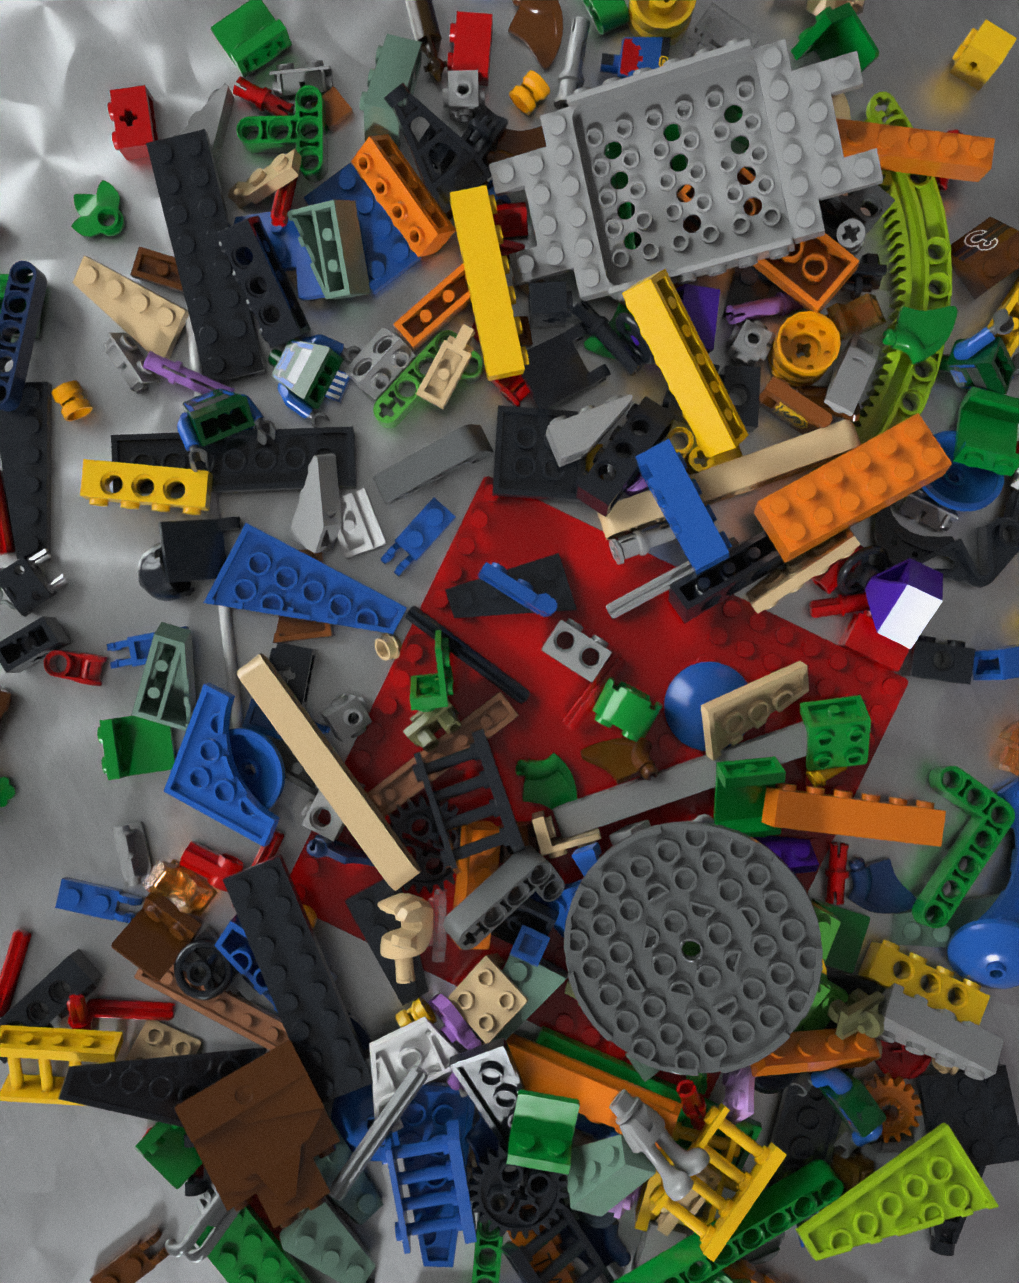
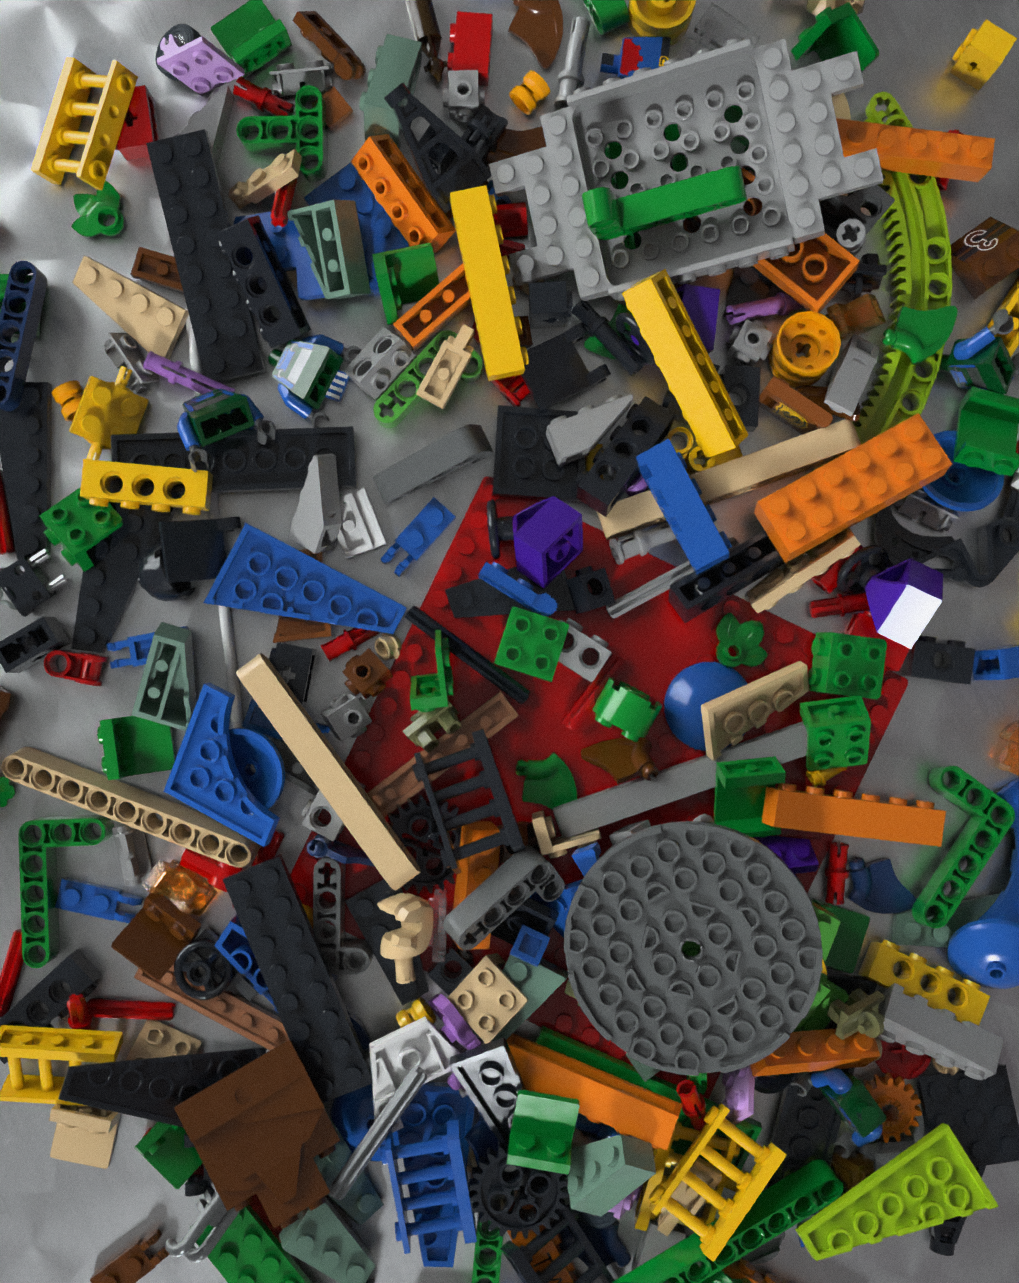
light grey piece [609,1089,710,1201] -> none
none -> tan beam [1,747,260,868]
none -> green beam [18,815,114,968]
none -> yellow fence [31,57,138,191]
none -> green bracket [39,487,123,572]
none -> tan bracket [49,1104,121,1169]
none -> yellow plate [69,366,149,460]
none -> black wing [71,481,184,653]
none -> lavender plate [155,24,245,95]
none -> reddish brown hinge [292,11,367,81]
none -> dark grey beam [313,856,374,975]
none -> red axle [320,628,379,662]
none -> reddish brown brick [342,648,393,700]
none -> green bracket [372,243,439,325]
none -> black brick [427,942,475,996]
none -> dark purple piece [487,496,583,589]
none -> green bracket [494,606,569,682]
none -> black brick [566,566,615,614]
none -> green beam [581,166,747,240]
none -> green plate [716,613,768,668]
none -> green bracket [808,632,887,699]

